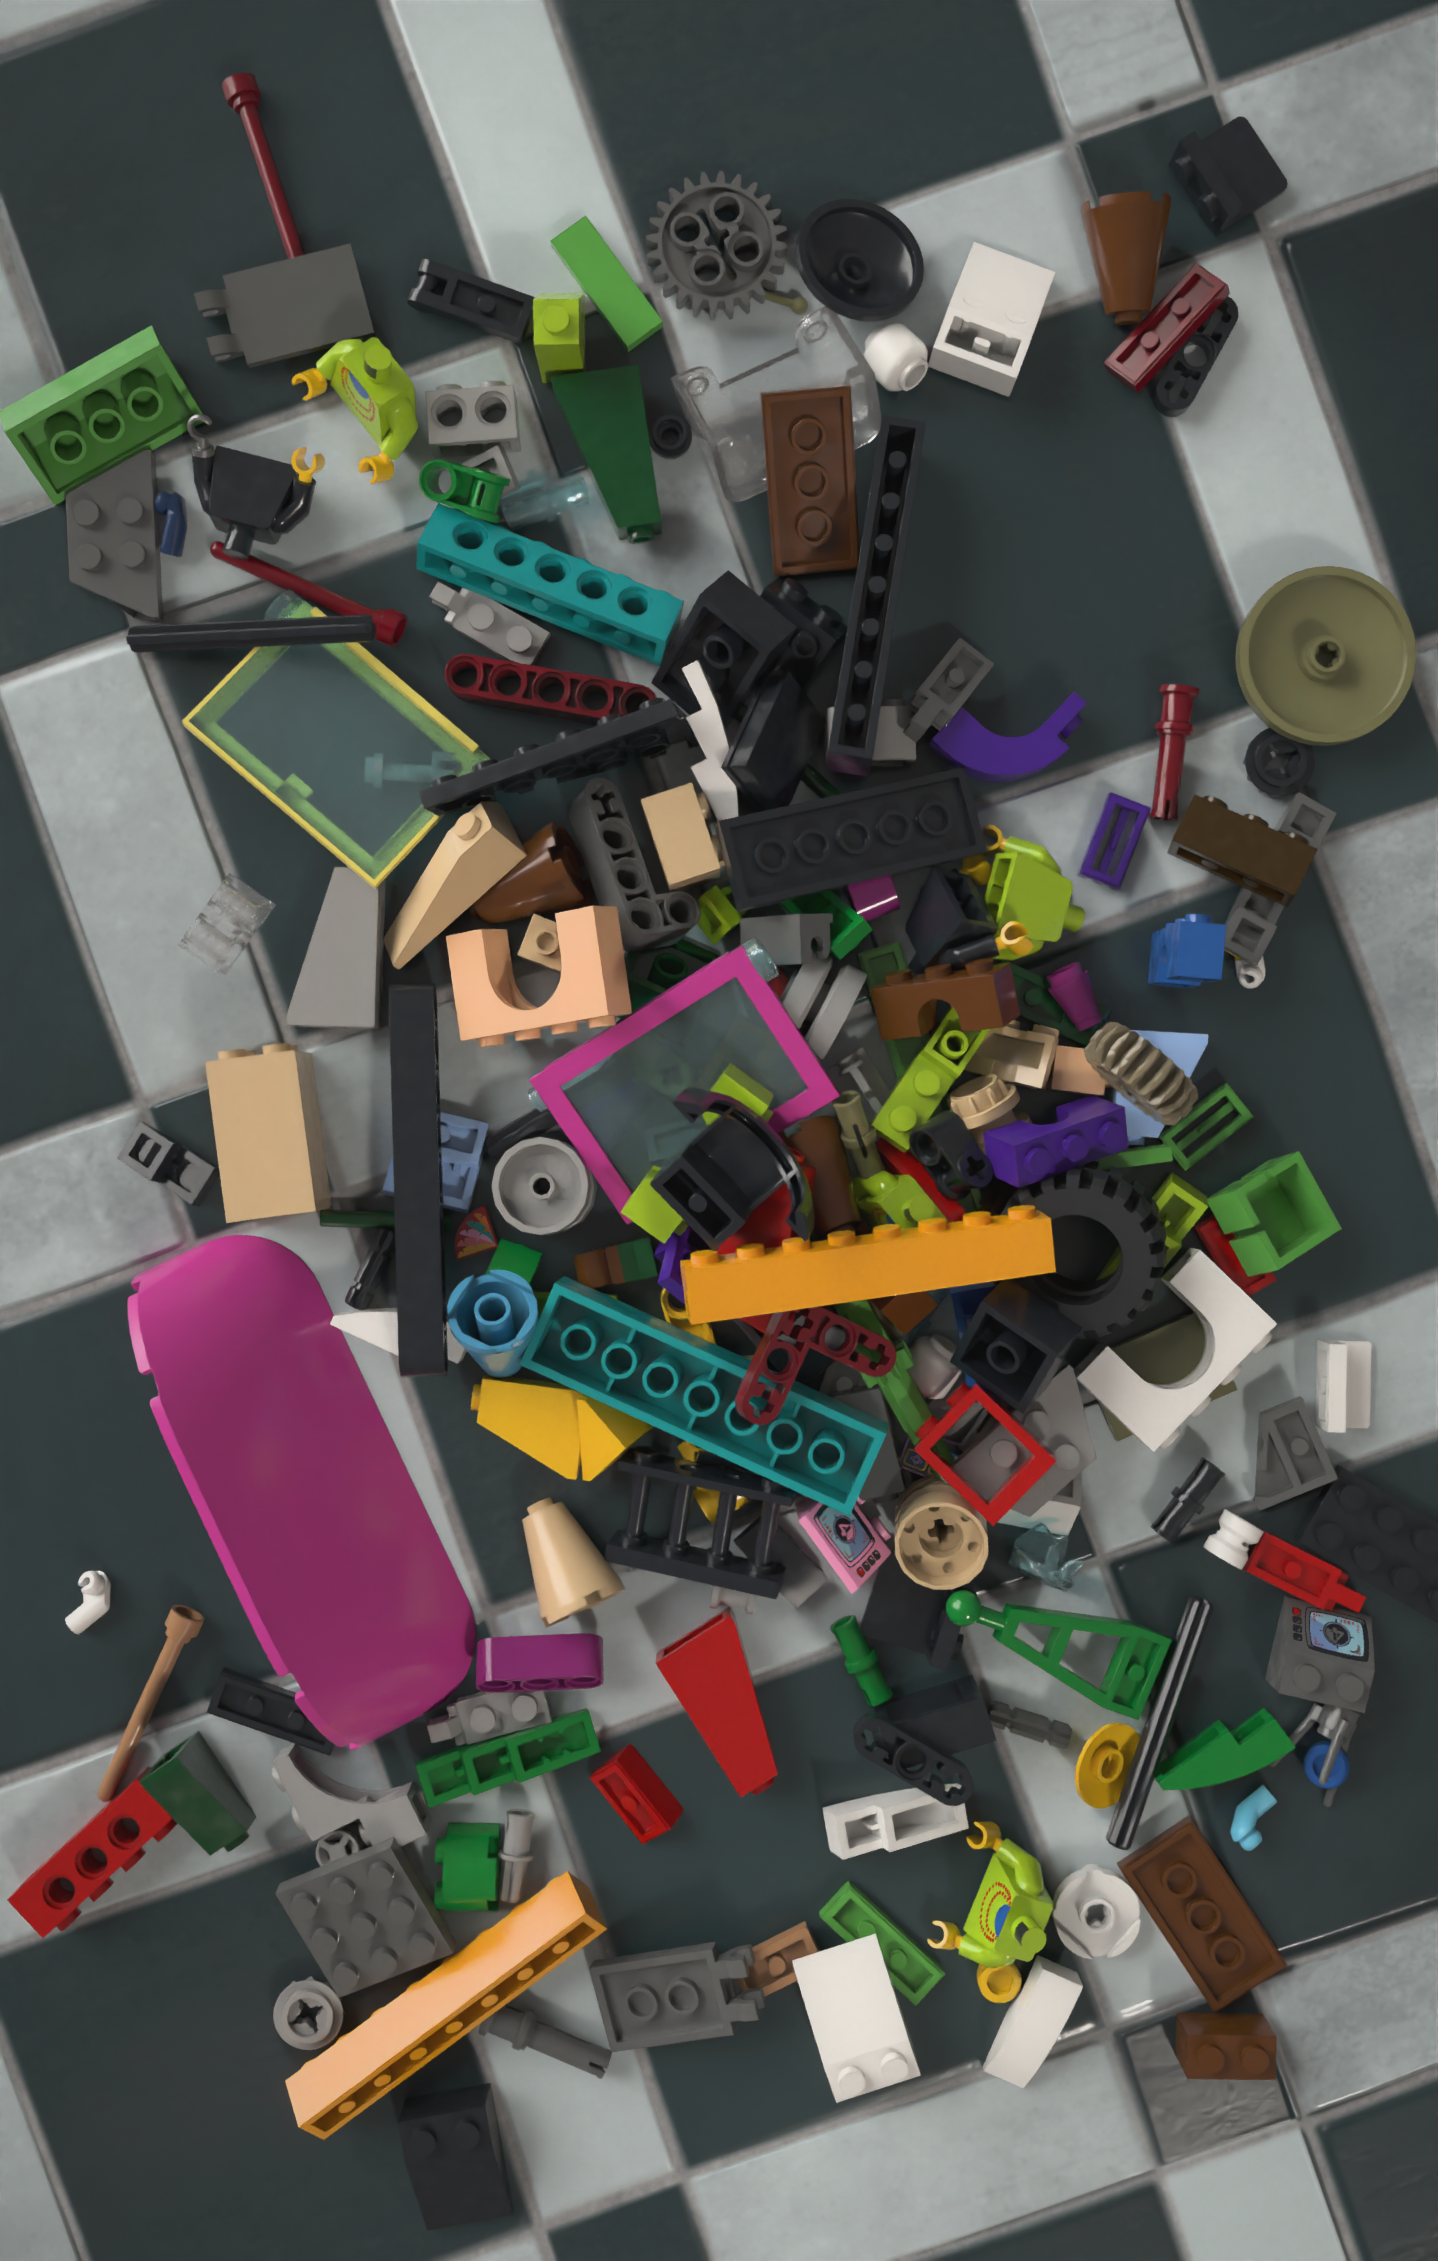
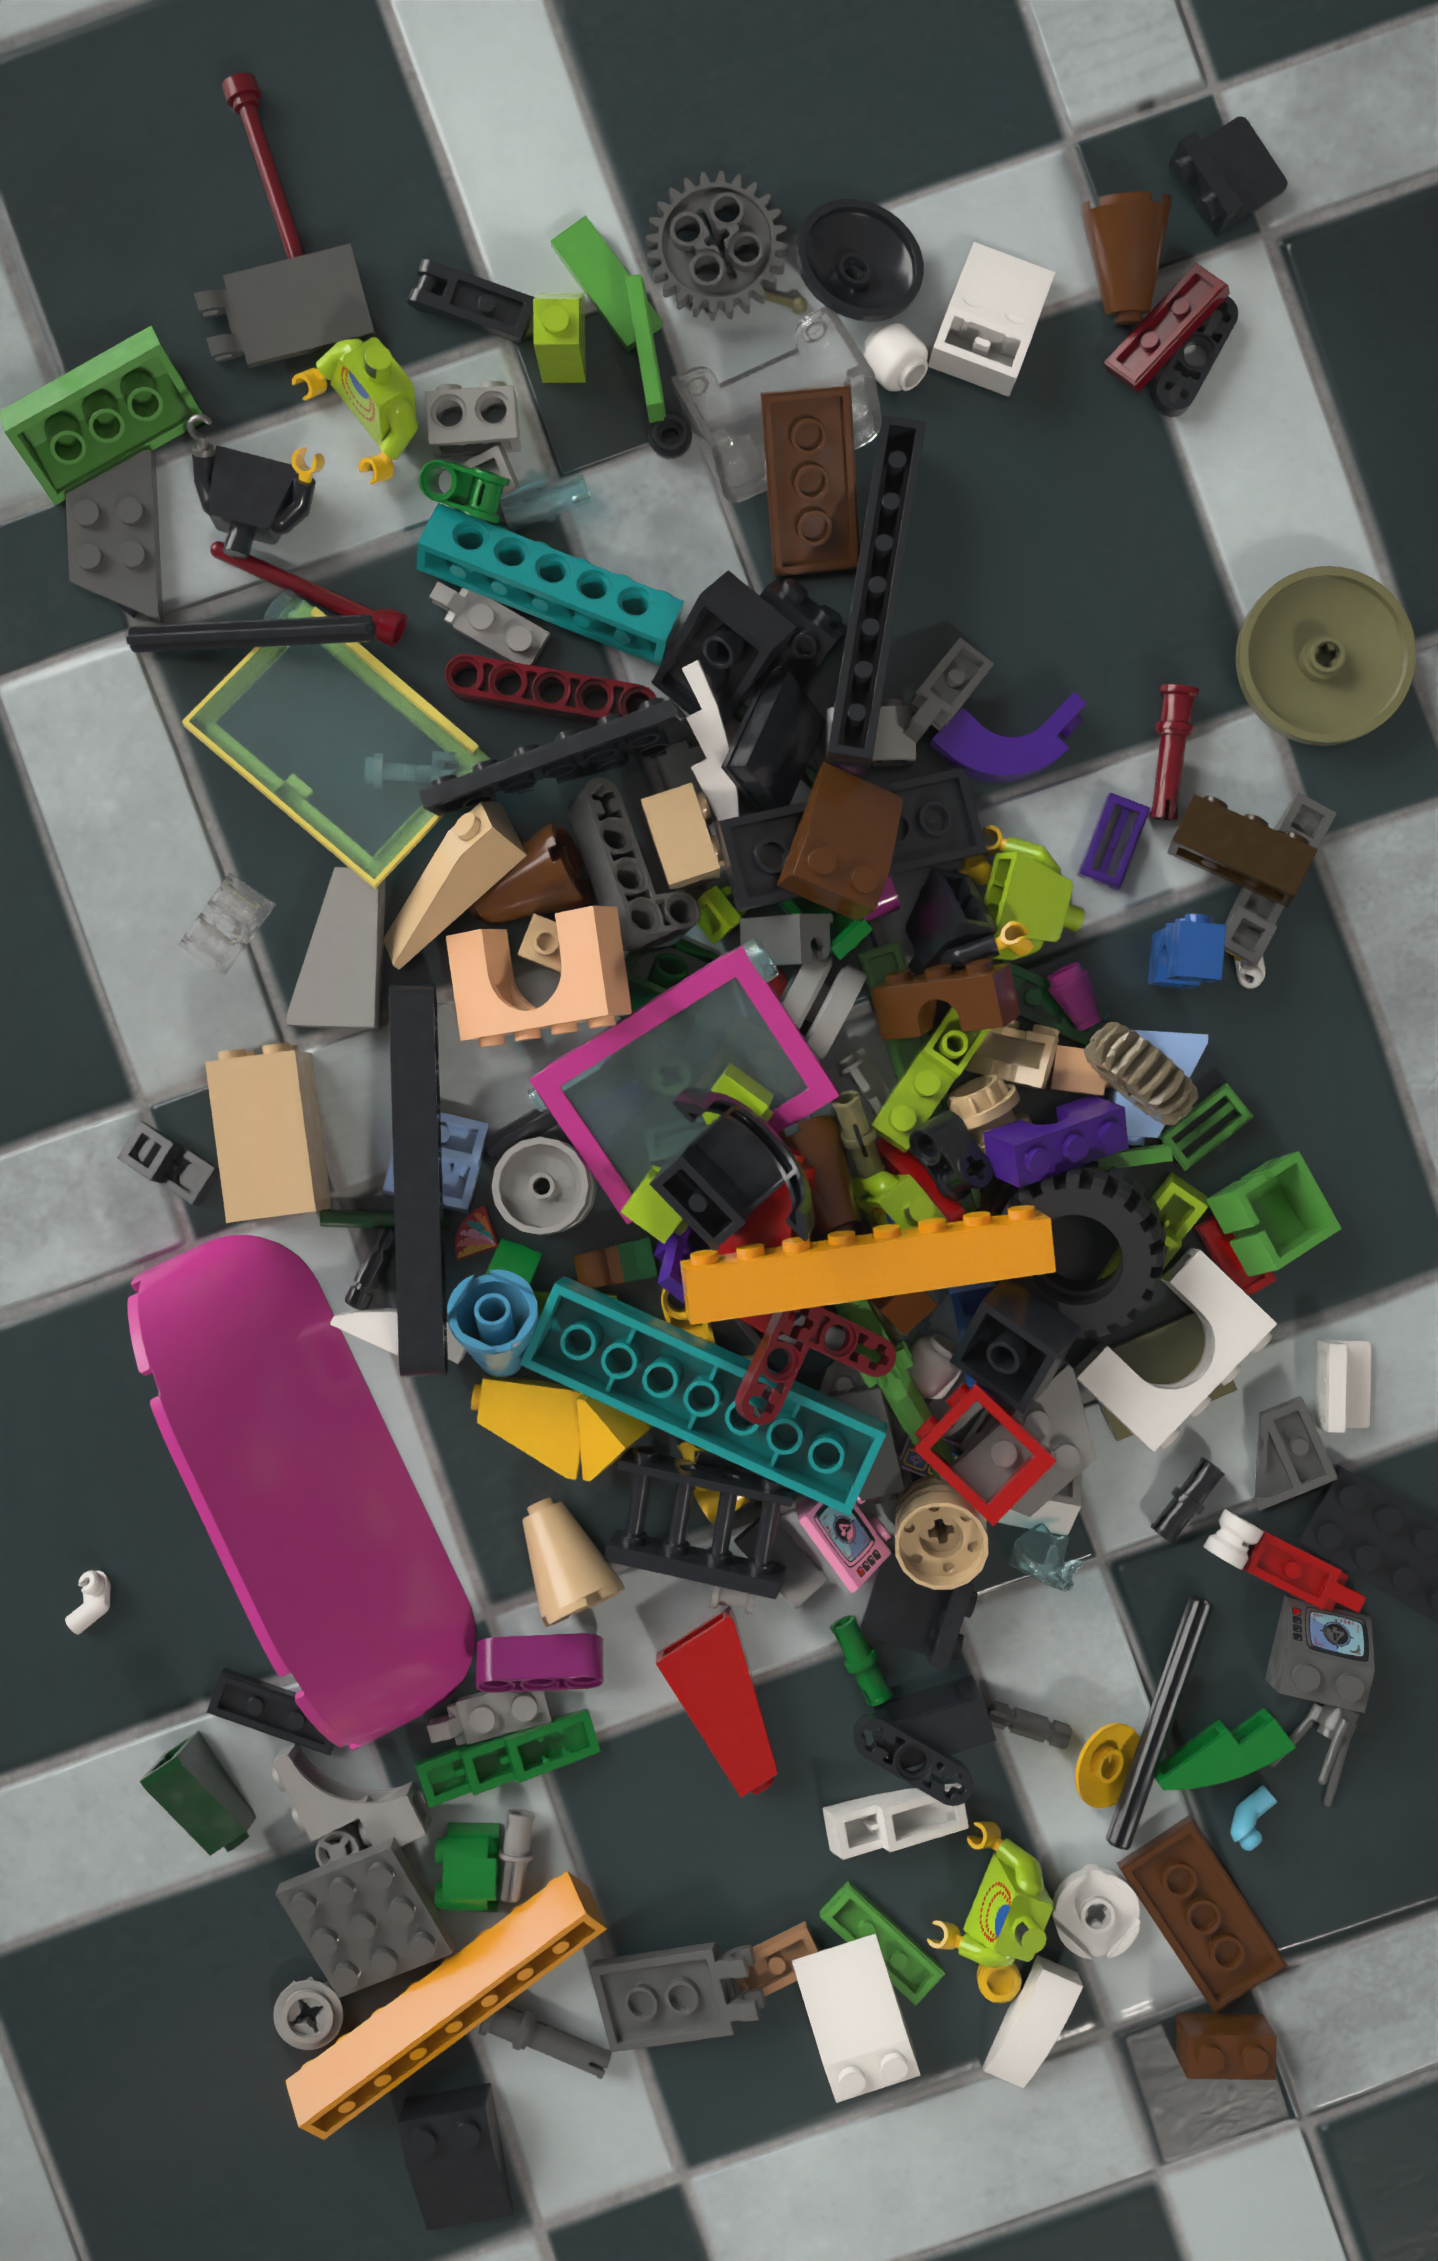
red brick [7,1766,178,1938] -> none
medium nougat piece [97,1605,205,1802] -> none
dark blue arm [155,491,187,557] -> none
dark green slope [551,364,662,544] -> none
red slope [589,1744,683,1845] -> none
green plate [946,1590,1172,1720] -> none
black gear [1243,728,1315,798] -> none
blue tile [1304,1741,1350,1789] -> none
none -> bright green tile [625,274,666,423]
none -> reddish brown slope [777,762,904,921]

